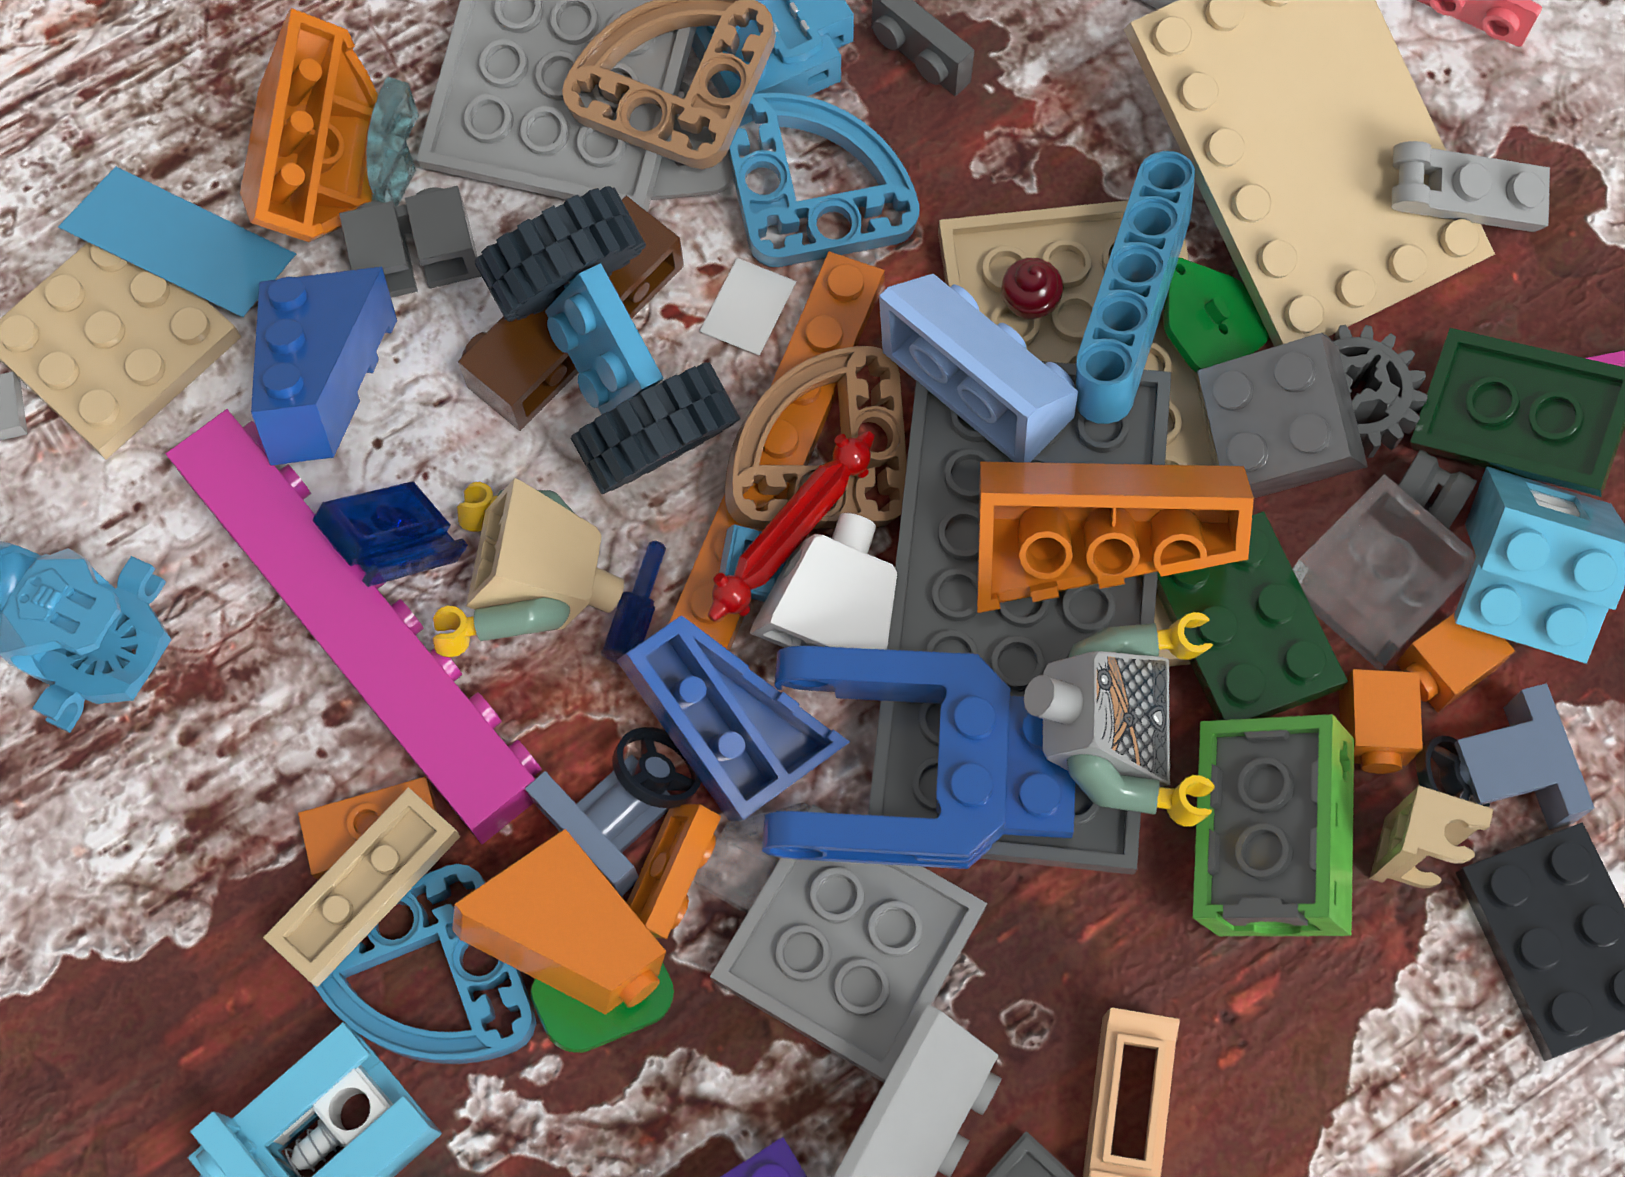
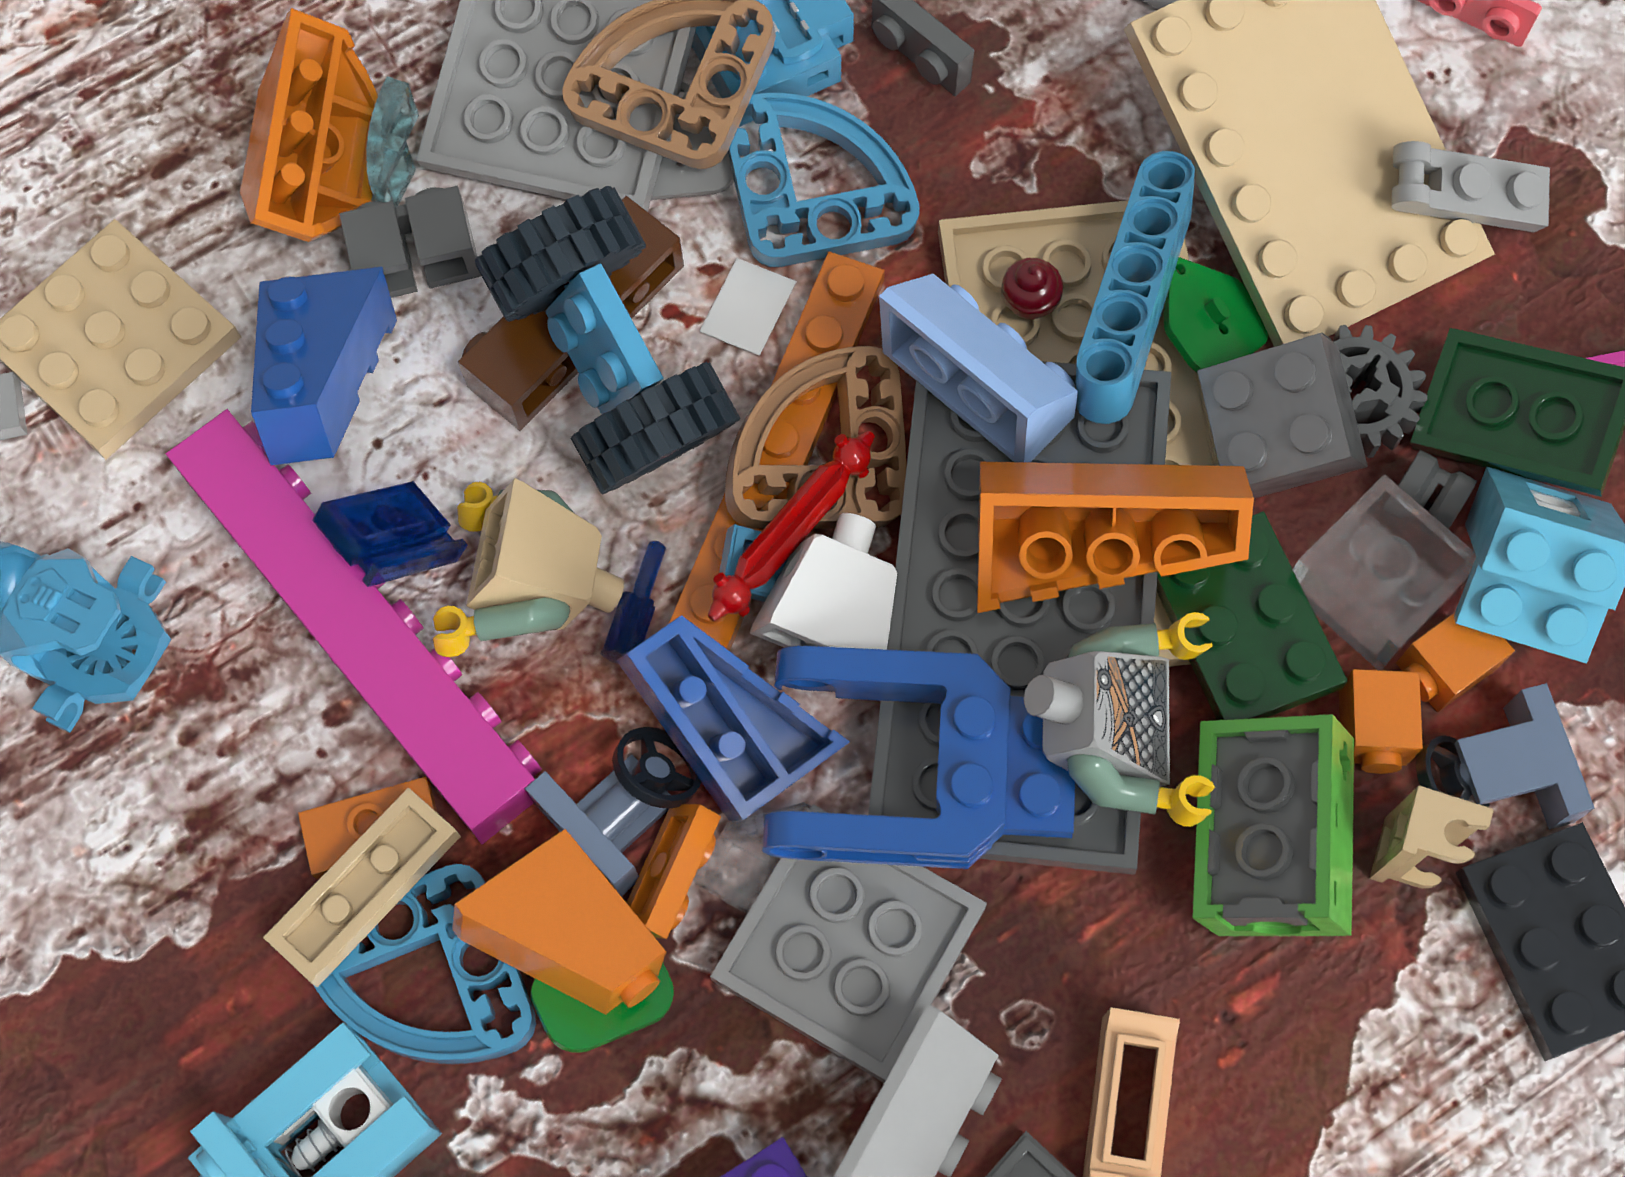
dark azure sticker [58,166,296,317] -> none

